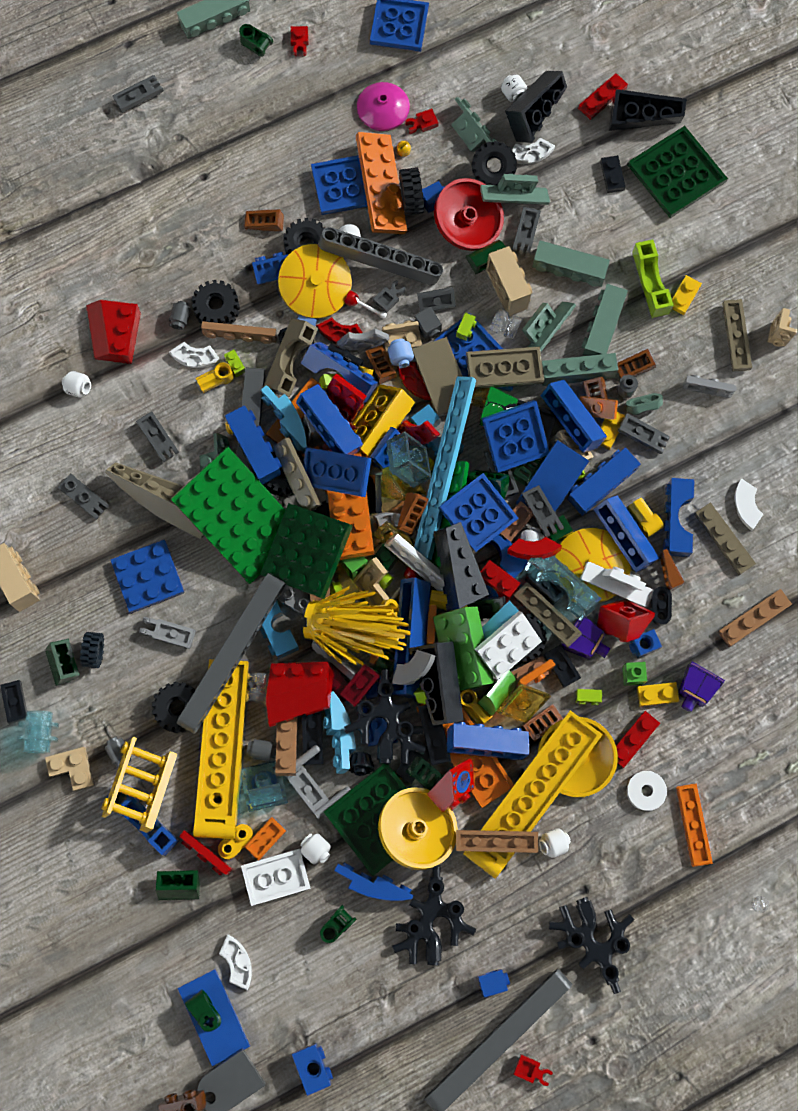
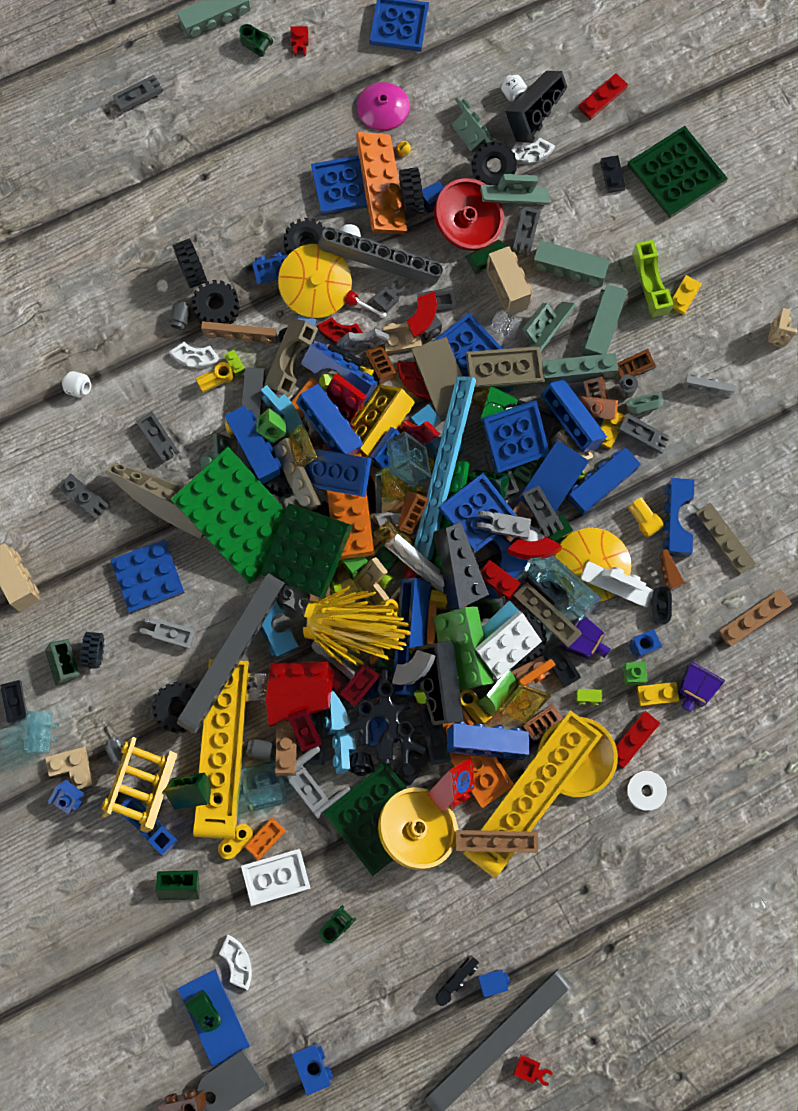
red wedge [86,300,141,364] -> none
red plate [179,830,233,876] -> none
dark orange slope [244,209,284,231] -> none
white head [300,834,331,864] -> none
blue slope [334,862,414,901] -> none
light blue head [388,339,414,368] -> none
black plant [392,866,477,965] -> none
red plate [405,108,439,134] -> none
clear green slope [406,756,443,790] -> none
lime piece [456,312,477,341] -> none
white head [539,828,571,858] -> none
black plant [549,897,634,994] -> none
blue brick [593,495,660,573] -> none
red slope [597,599,655,643] -> none
black wedge [609,89,687,131] -> none
orange tile [676,783,713,867] -> none
dark tan plate [722,299,752,372] -> none
white tile [734,479,763,531] -> none
none -> blue brick [47,780,85,815]
none -> dark green brick [164,772,211,810]
none -> black tyre [172,238,207,289]
none -> bright green brick [256,408,286,443]
none -> dark red plate [288,708,321,752]
none -> clear yellow slope [289,424,317,467]
none -> red tile [407,291,437,338]
none -> black hinge [435,955,479,1006]
none -> light grey hinge [476,511,531,539]

